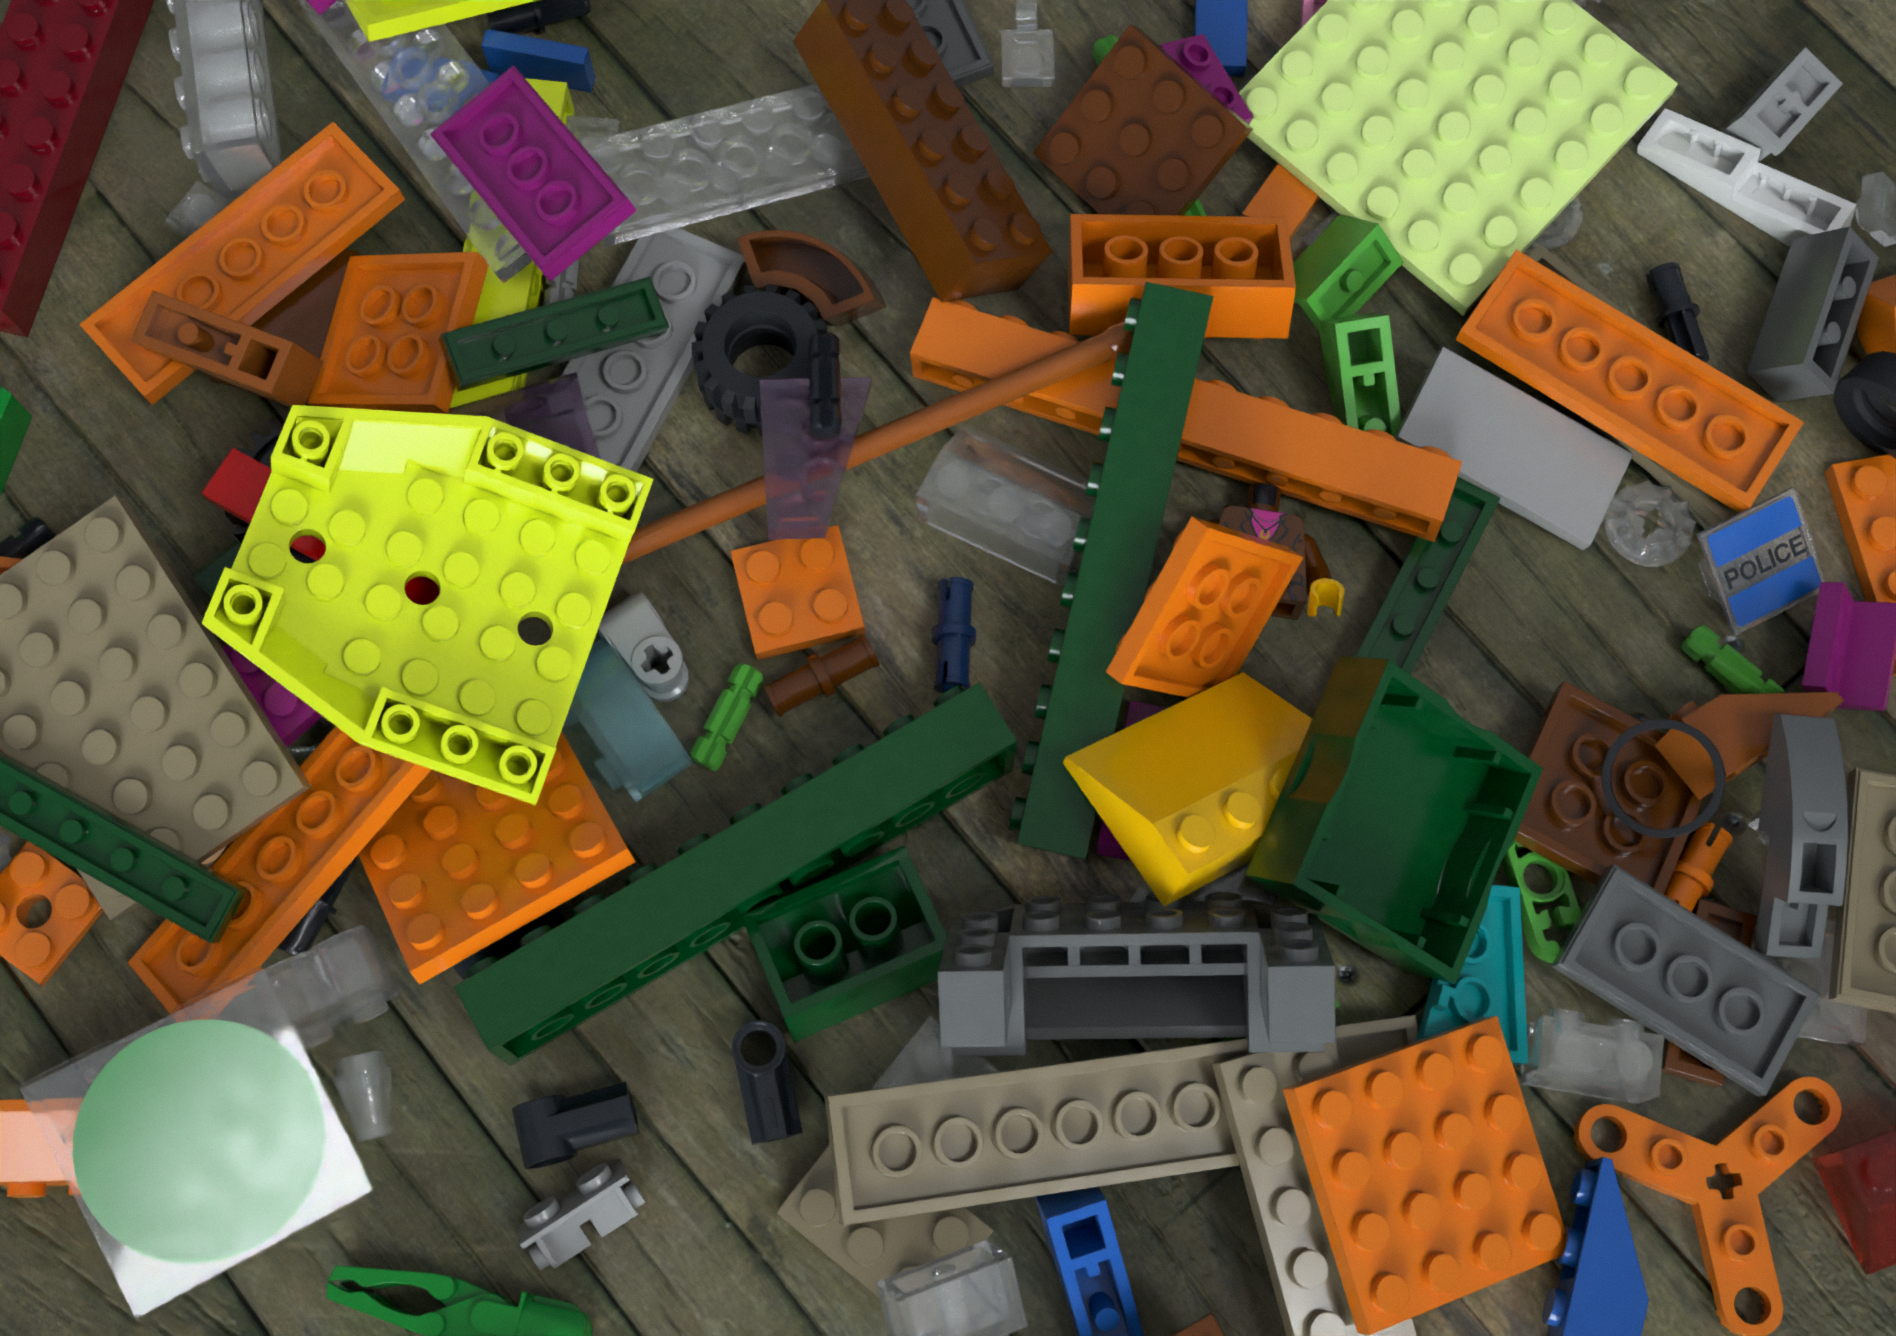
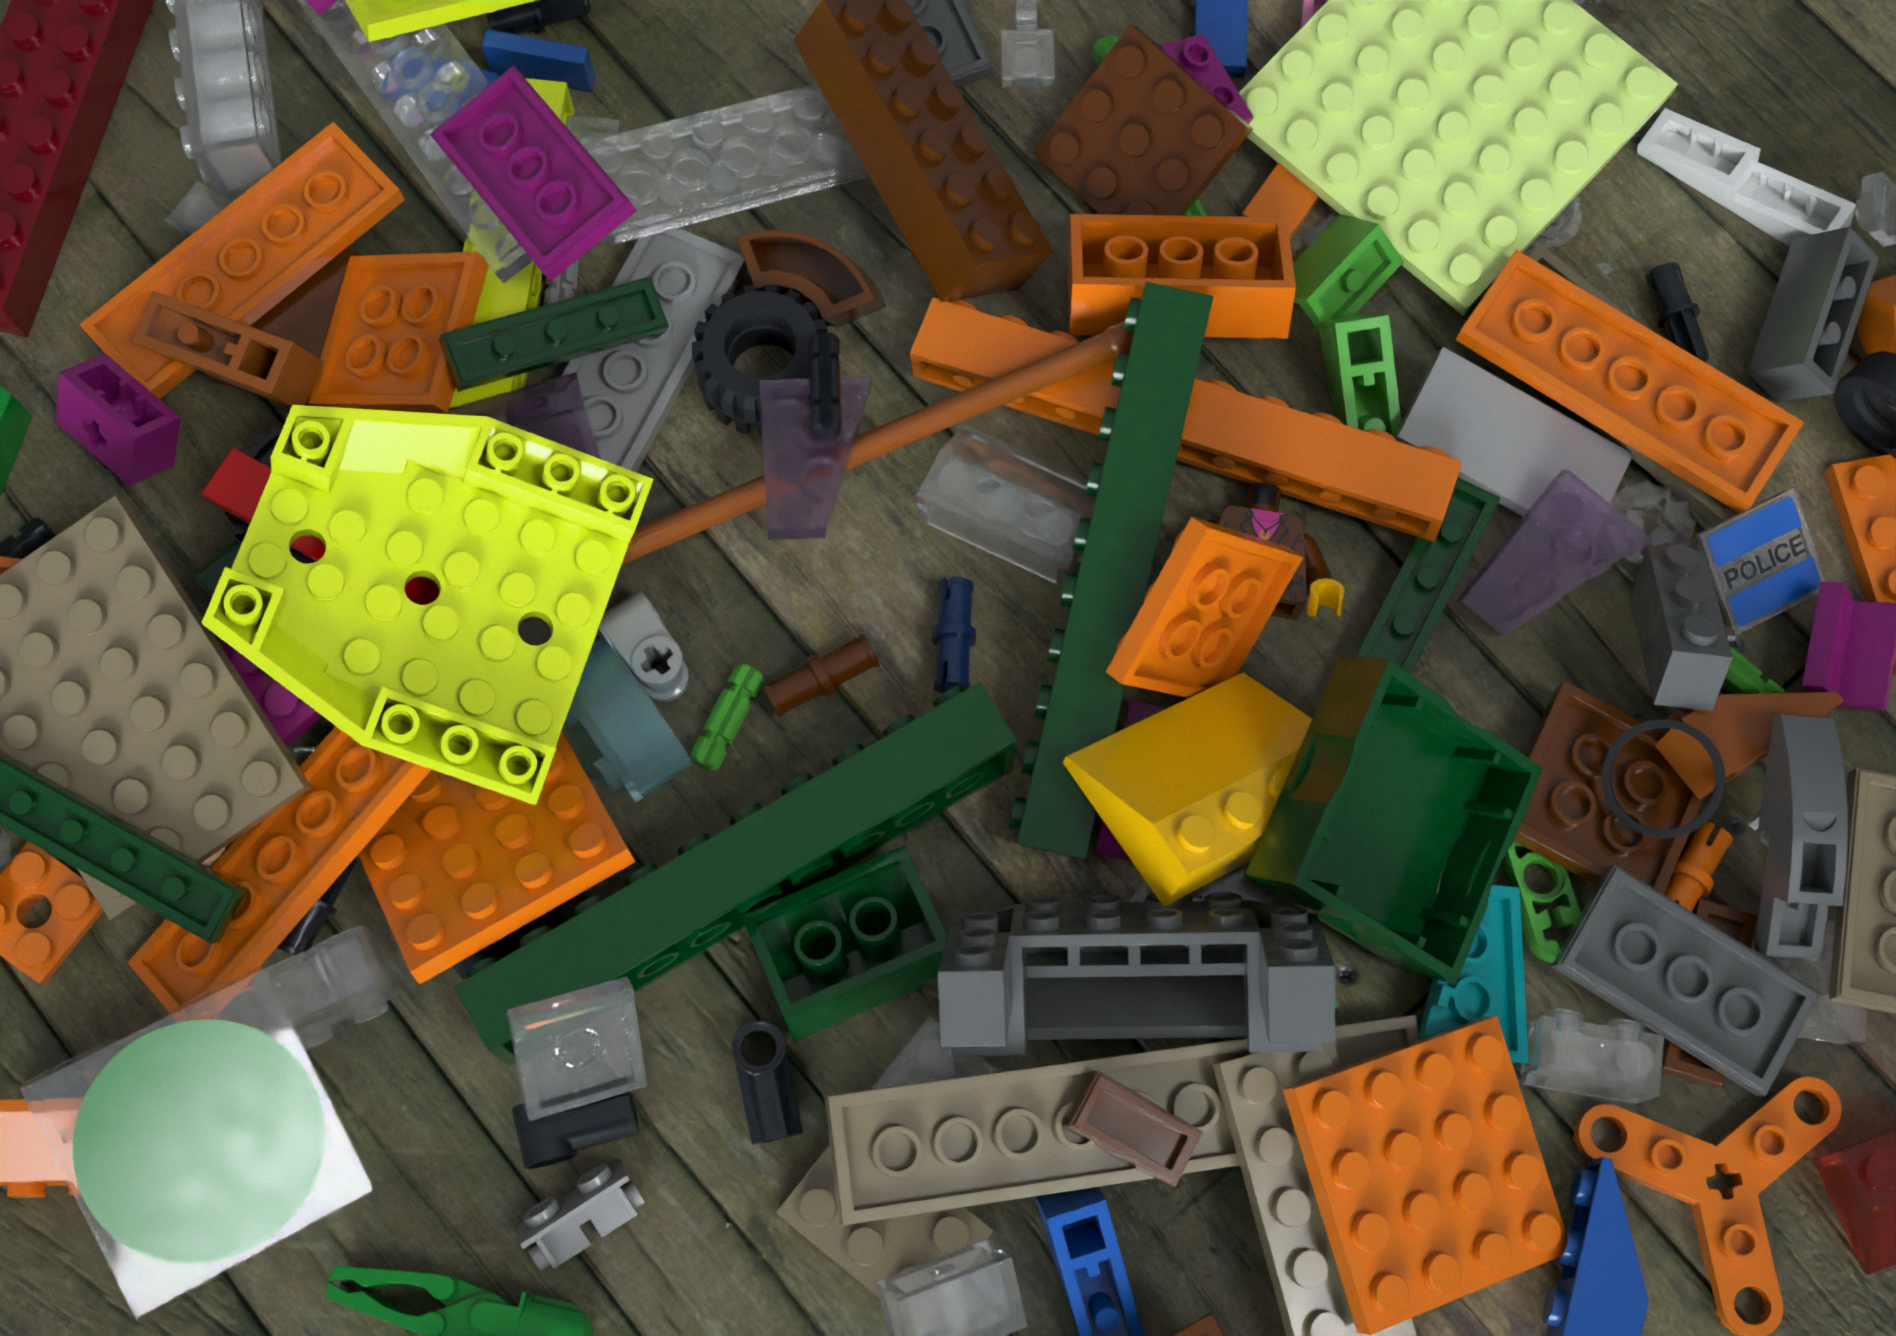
clear cone [332,1049,393,1142] -> none
orange plate [730,525,865,660] -> none
light grey hinge [1720,47,1843,162] -> none
none -> magenta brick [55,353,181,486]
none -> clear tile [507,976,647,1121]
none -> reddish brown tile [1064,1070,1203,1188]
none -> clear purple wing [1456,469,1653,637]
none -> dark grey brick [1630,545,1733,711]

